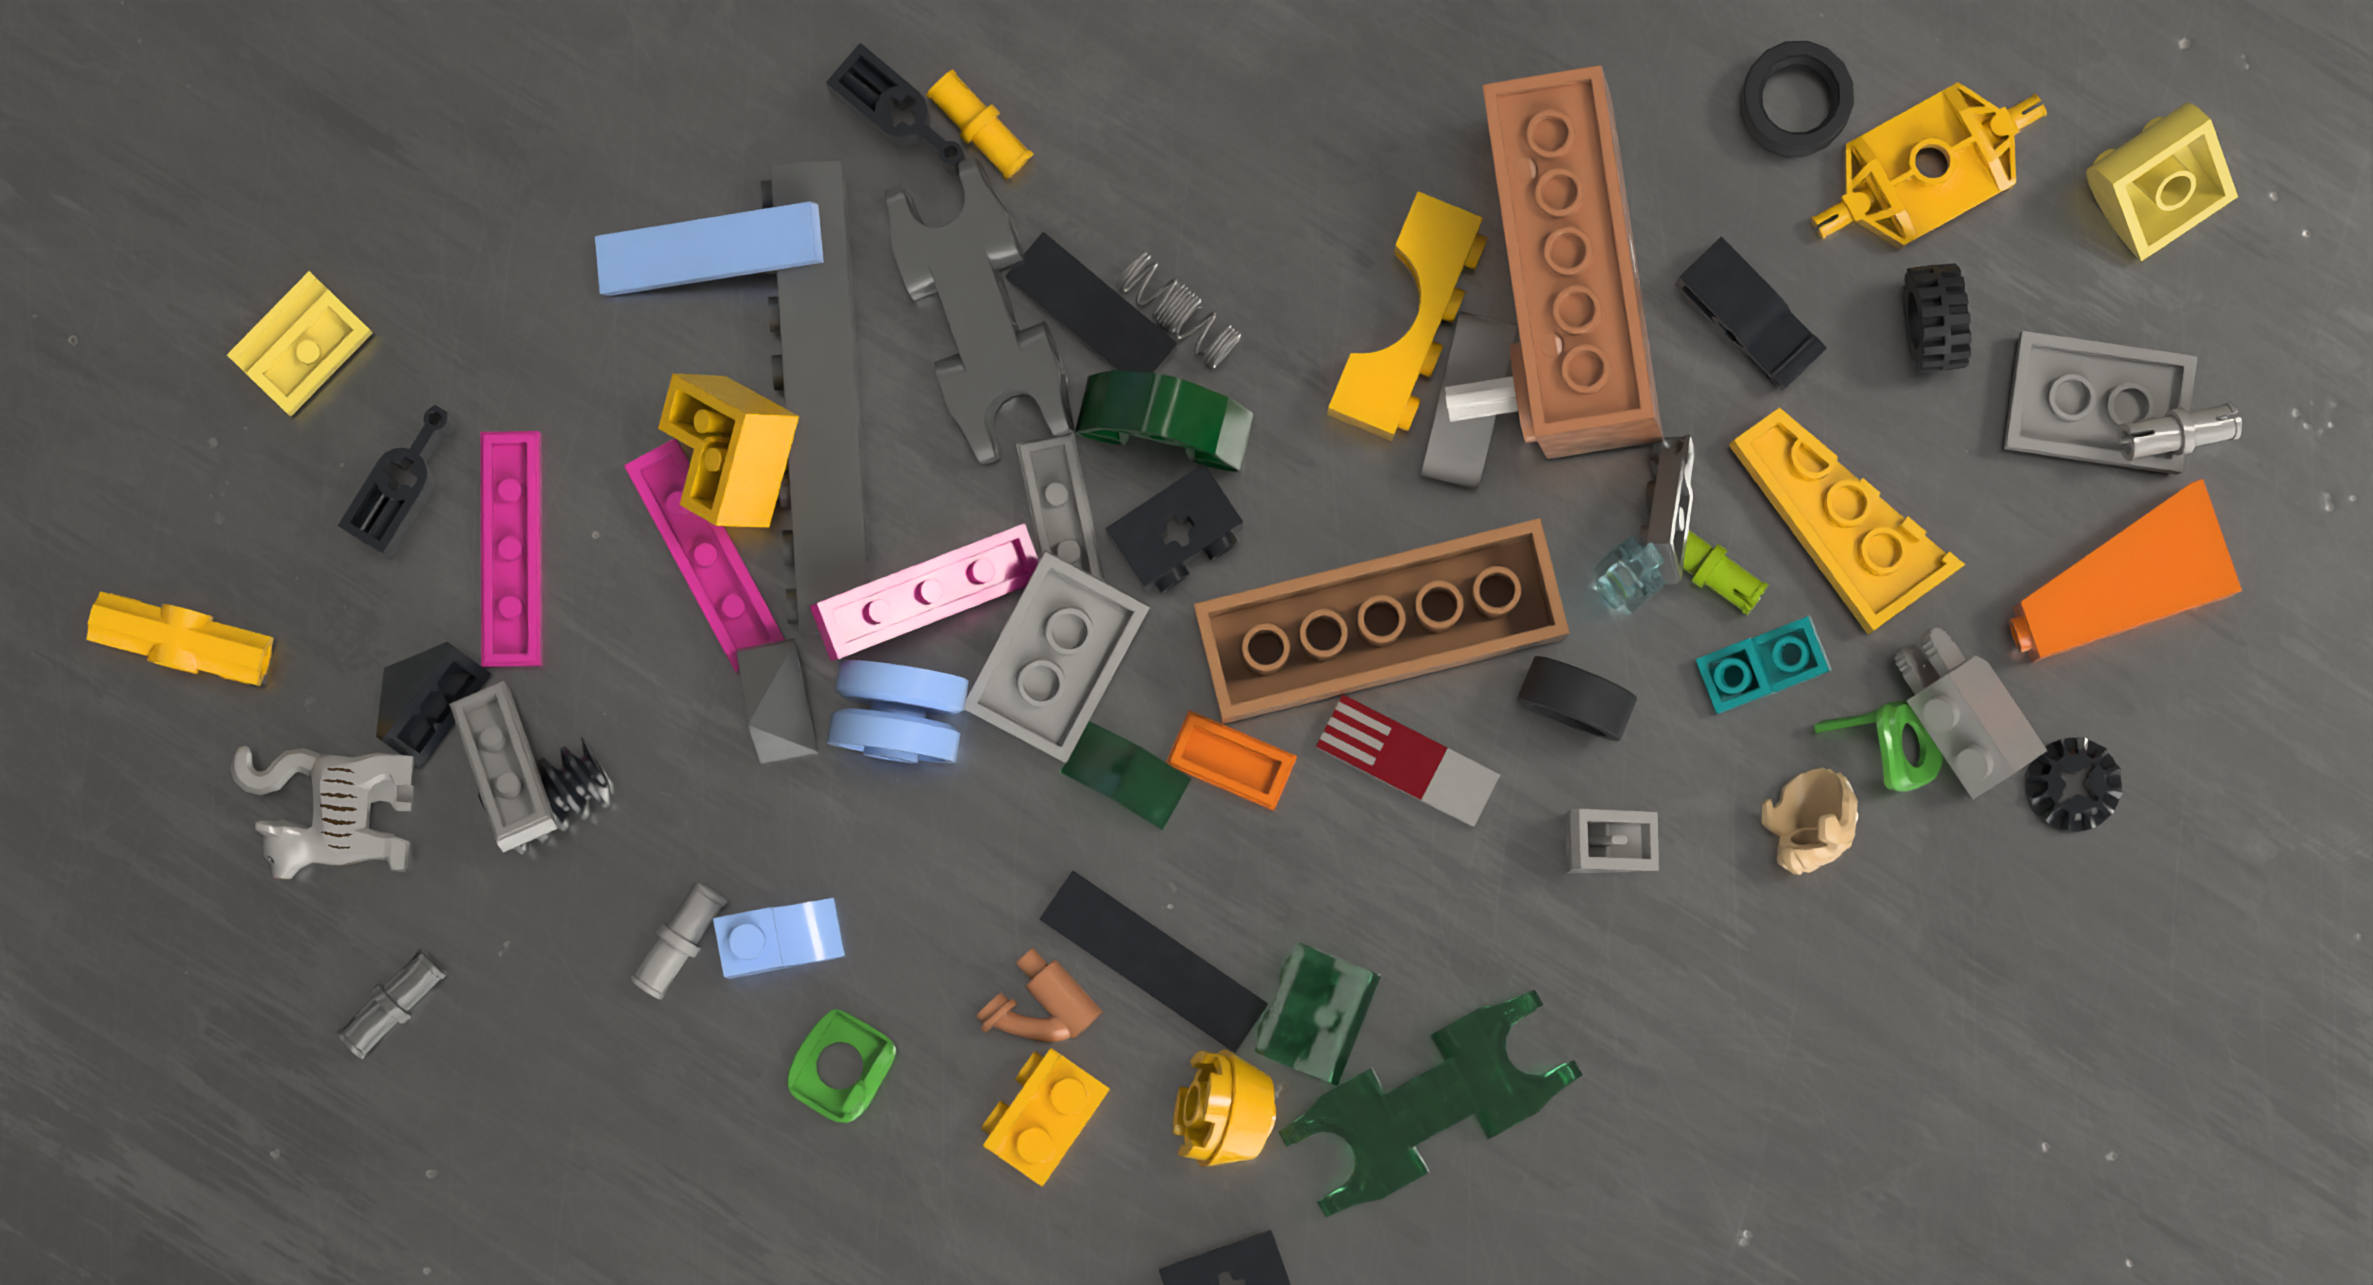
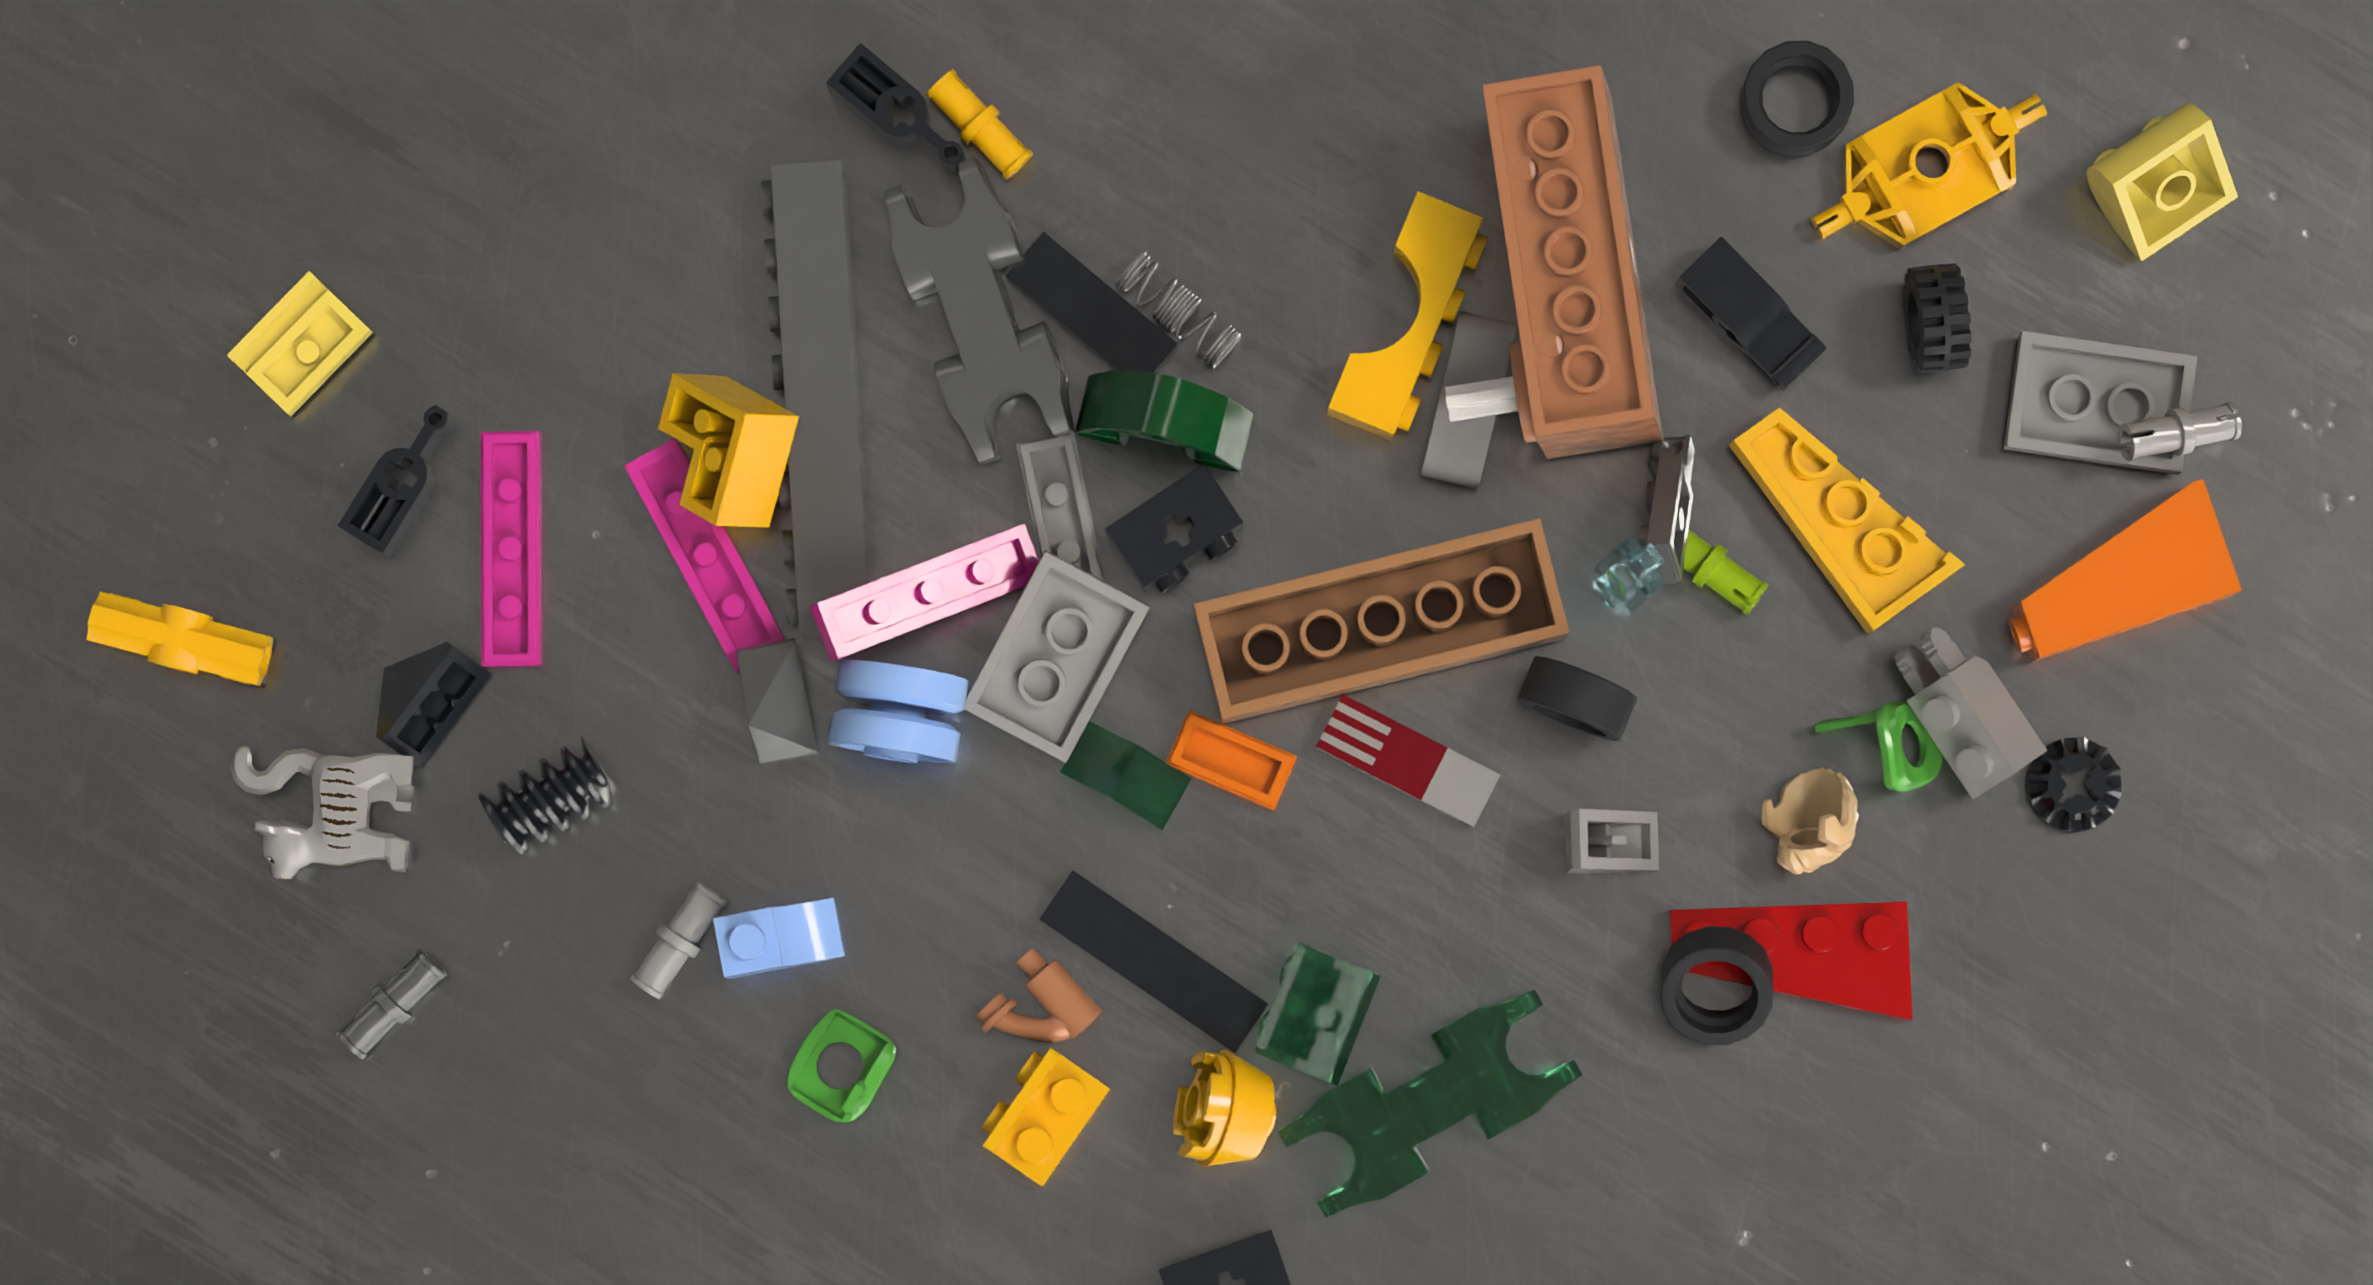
light grey tile [450,680,558,852] -> none
light blue tile [595,202,823,296] -> none
teal slope [1695,616,1832,714] -> none
none -> black tyre [1661,926,1773,1045]
none -> red wing [1668,902,1913,1021]

